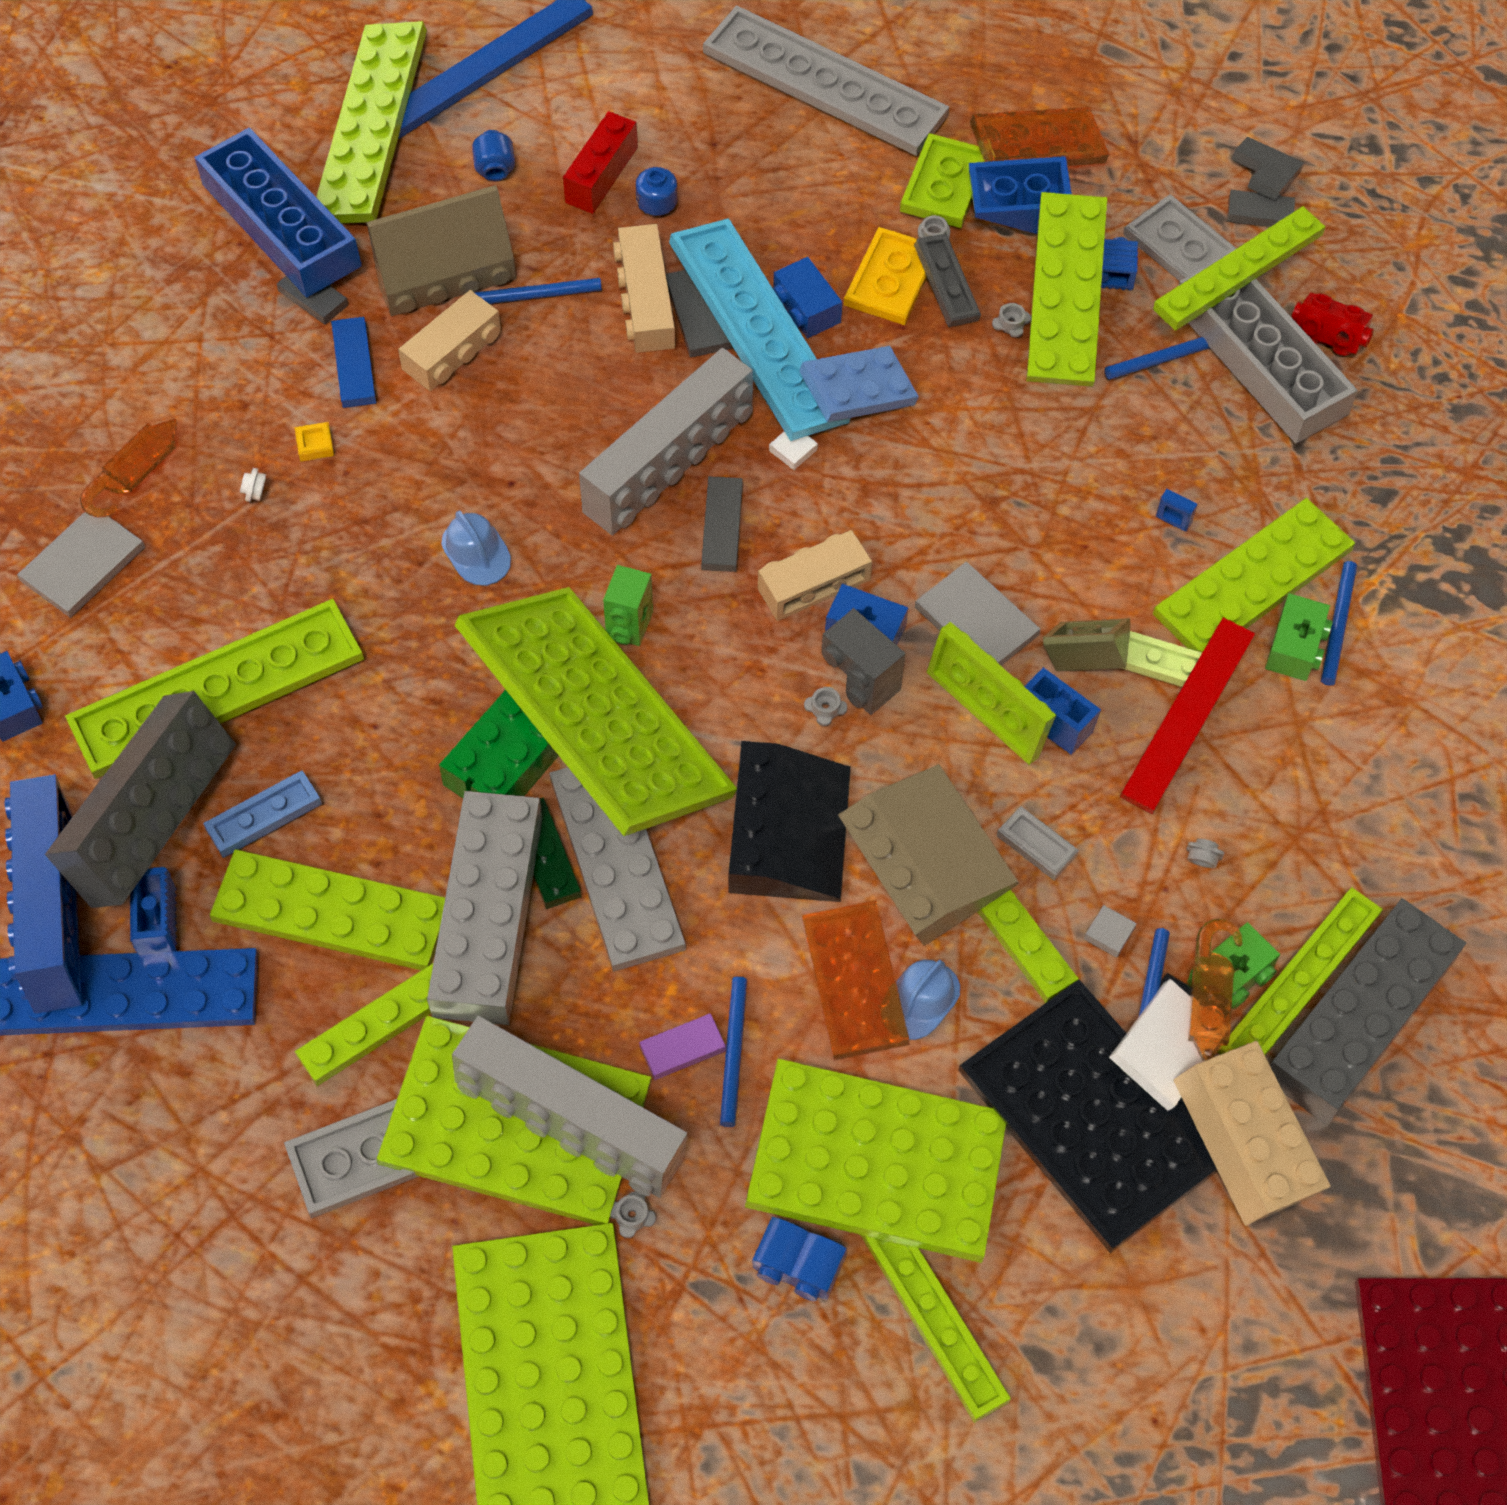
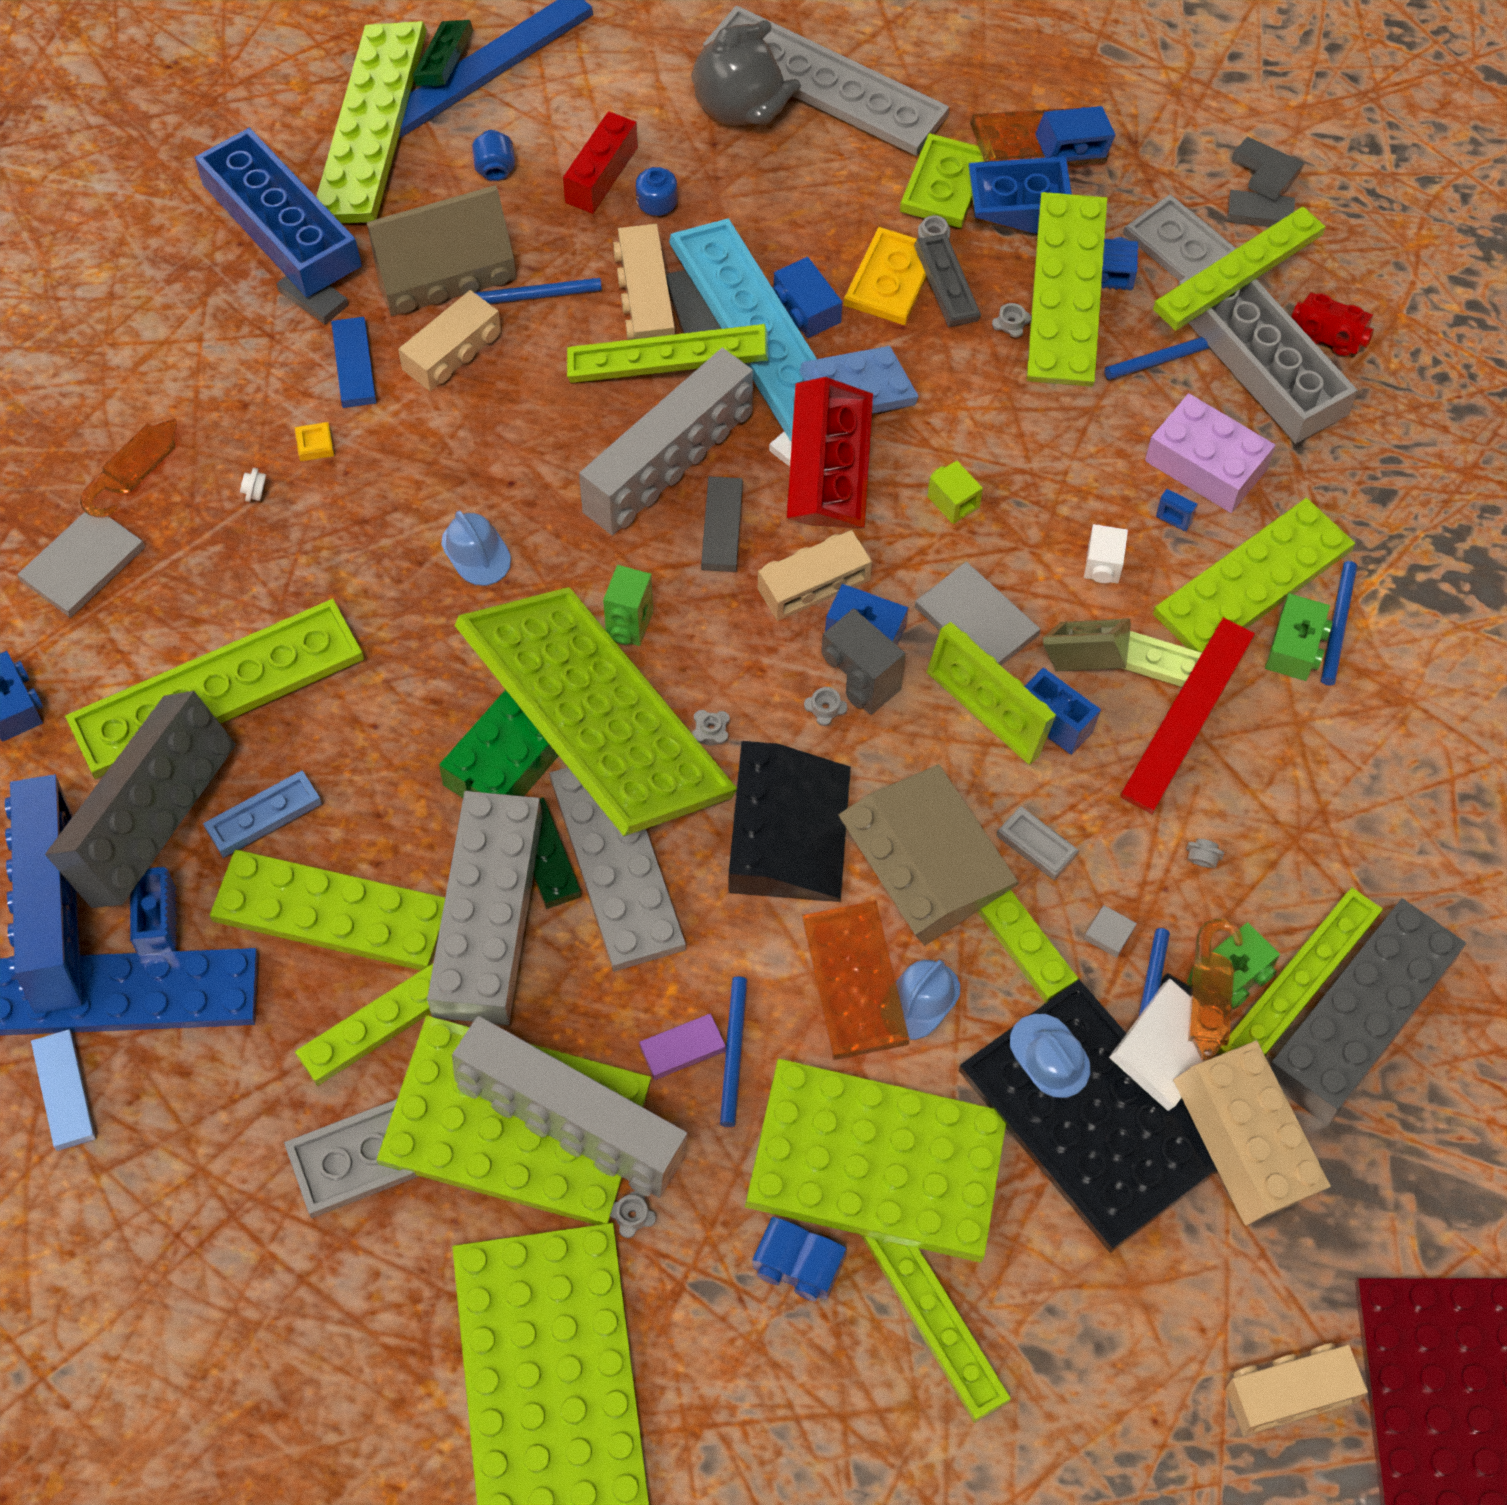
none -> light blue tile [31,1029,96,1151]
none -> dark green plate [413,20,474,87]
none -> lime plate [567,324,768,383]
none -> dark grey piece [691,20,801,126]
none -> light grey plate [692,710,730,746]
none -> red slope [786,377,873,529]
none -> lime brick [927,460,983,524]
none -> medium blue piece [1010,1014,1090,1098]
none -> blue brick [1035,106,1116,161]
none -> white brick [1084,524,1128,583]
none -> lavender brick [1145,393,1276,513]
none -> tan brick [1225,1343,1368,1437]

